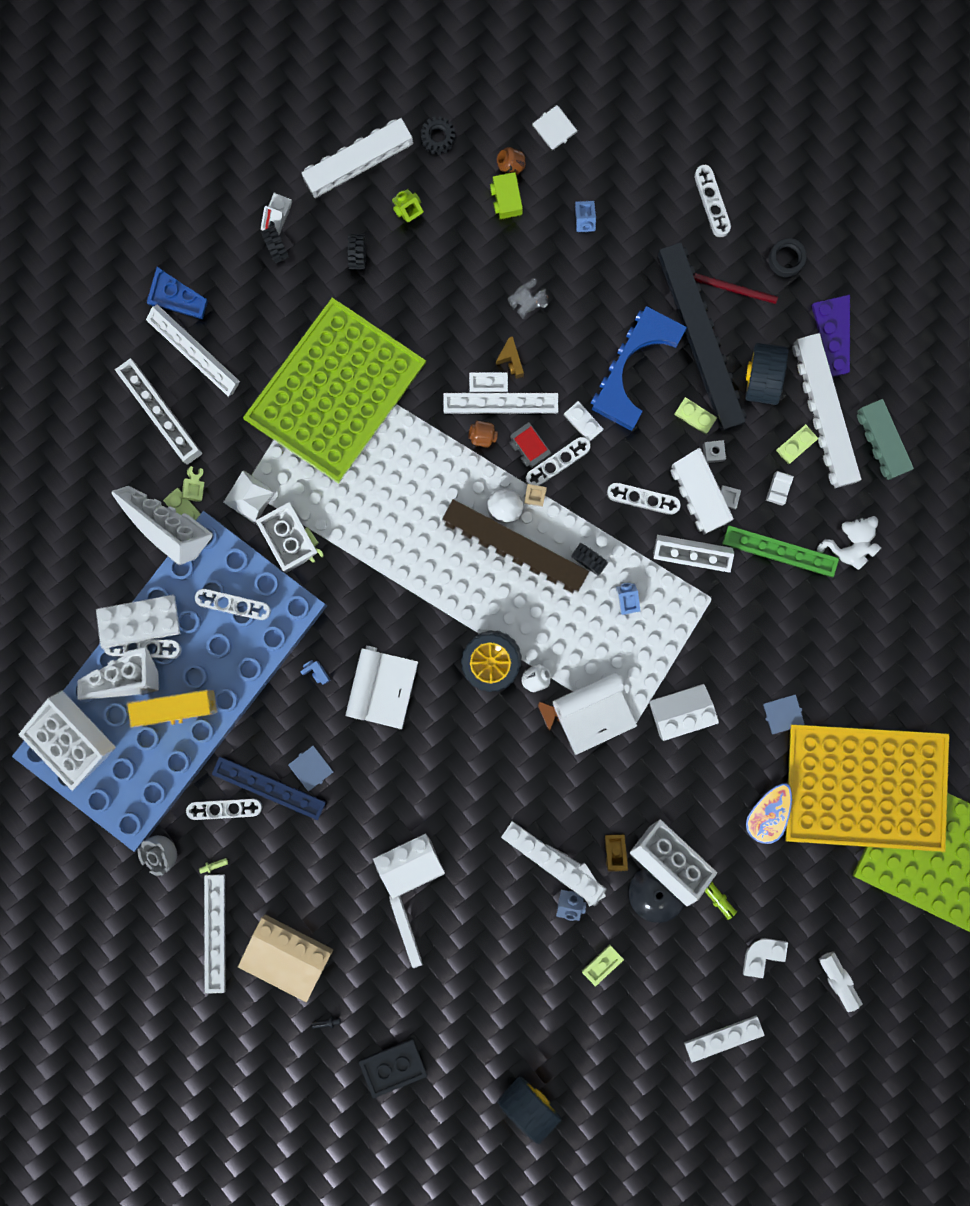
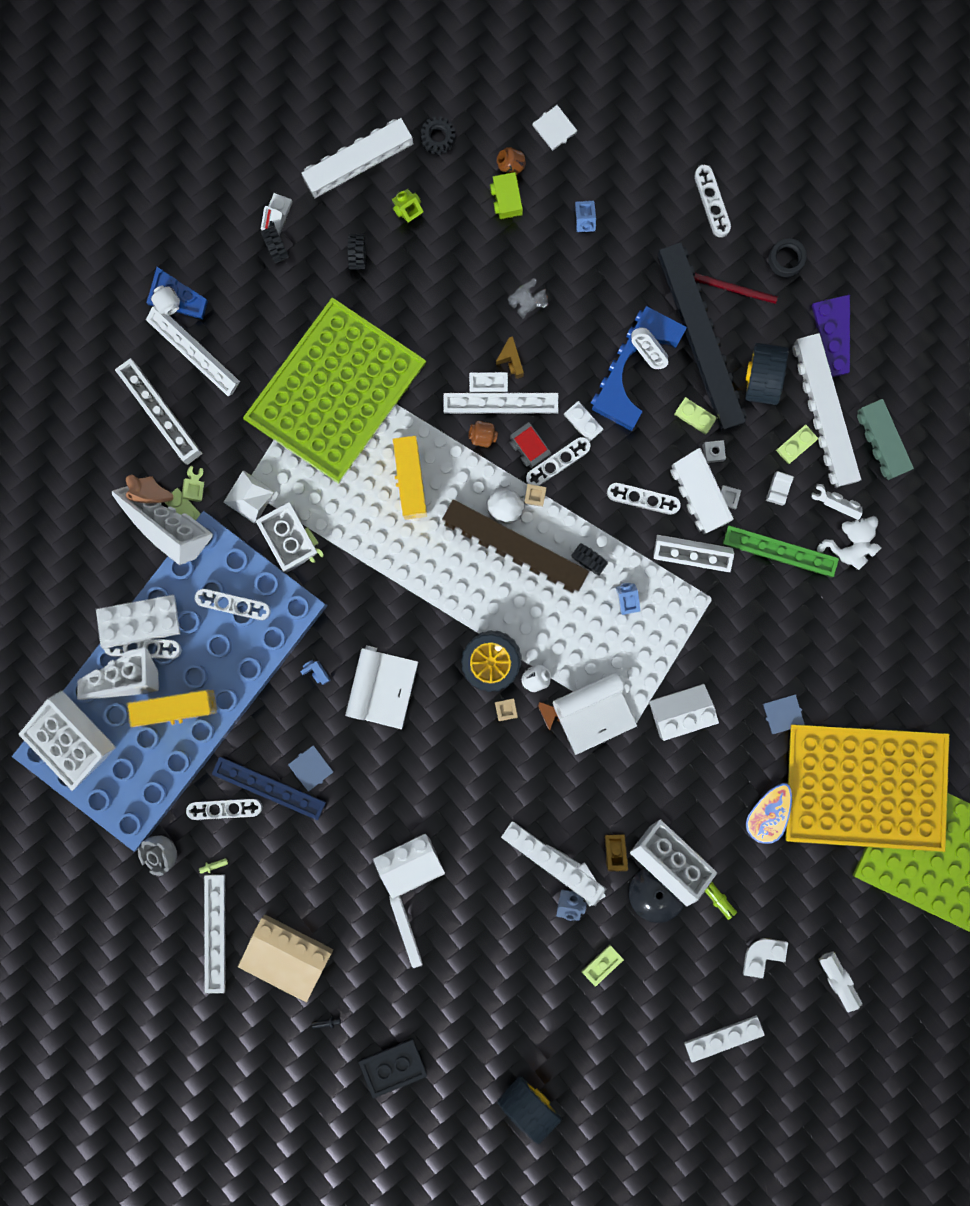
none -> nougat arm [126,475,173,503]
none -> white head [151,285,180,316]
none -> yellow brick [393,436,427,520]
none -> tan plate [495,699,518,721]
none -> white plate [631,328,668,369]
none -> white plate [811,484,863,520]

